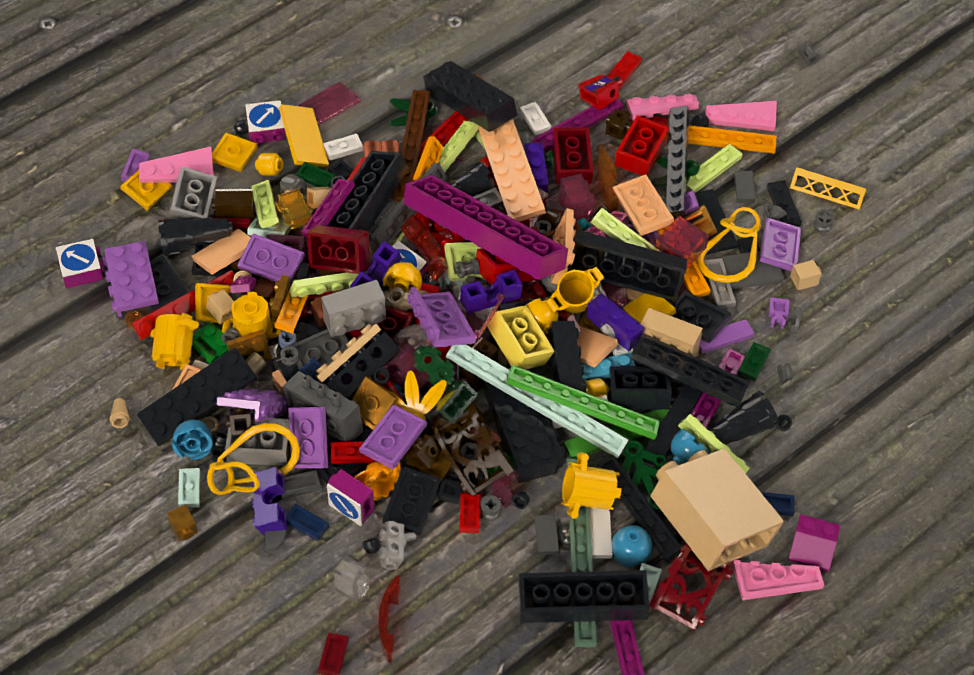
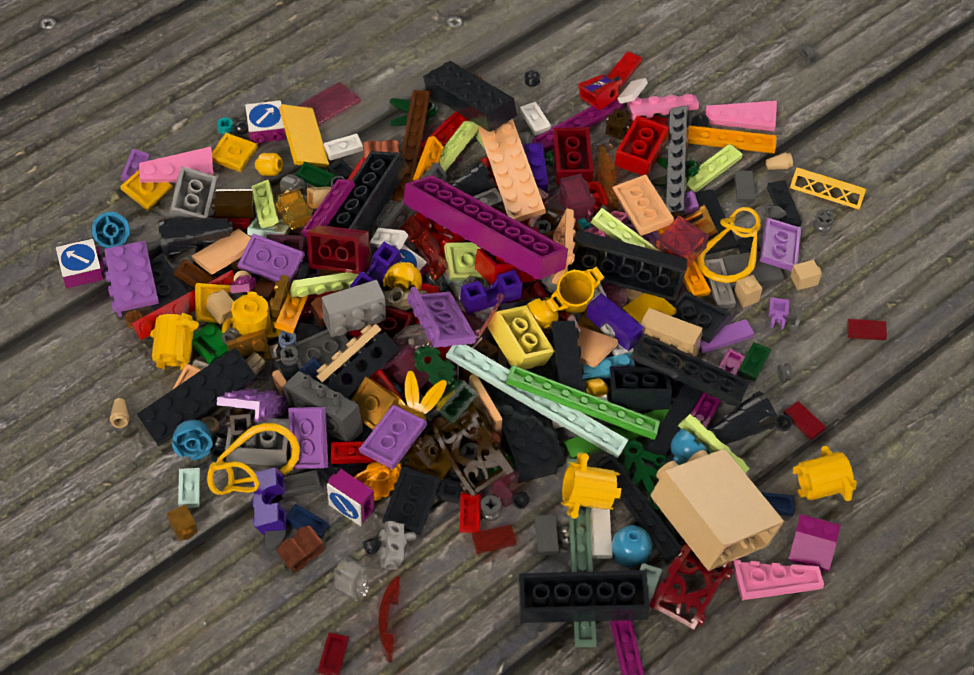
black hinge [374,368,390,385] -> none
dark grey bush [455,258,480,278] -> none
none -> dark azure cylinder [91,212,129,248]
none -> reddish brown tile [174,259,215,288]
none -> teal bush [217,117,234,135]
none -> copper brick [276,525,327,573]
none -> white plate [370,228,408,251]
none -> light nougat tile [469,374,502,440]
none -> clear red tile [471,524,517,554]
none -> black bush [524,70,540,87]
none -> red plate [584,182,608,213]
none -> white tile [618,78,648,104]
none -> tan brick [734,275,762,308]
none -> tan cone [766,152,793,170]
none -> dark red tile [783,401,826,440]
none -> yellow container [793,446,857,501]
none -> dark red tile [847,319,887,341]

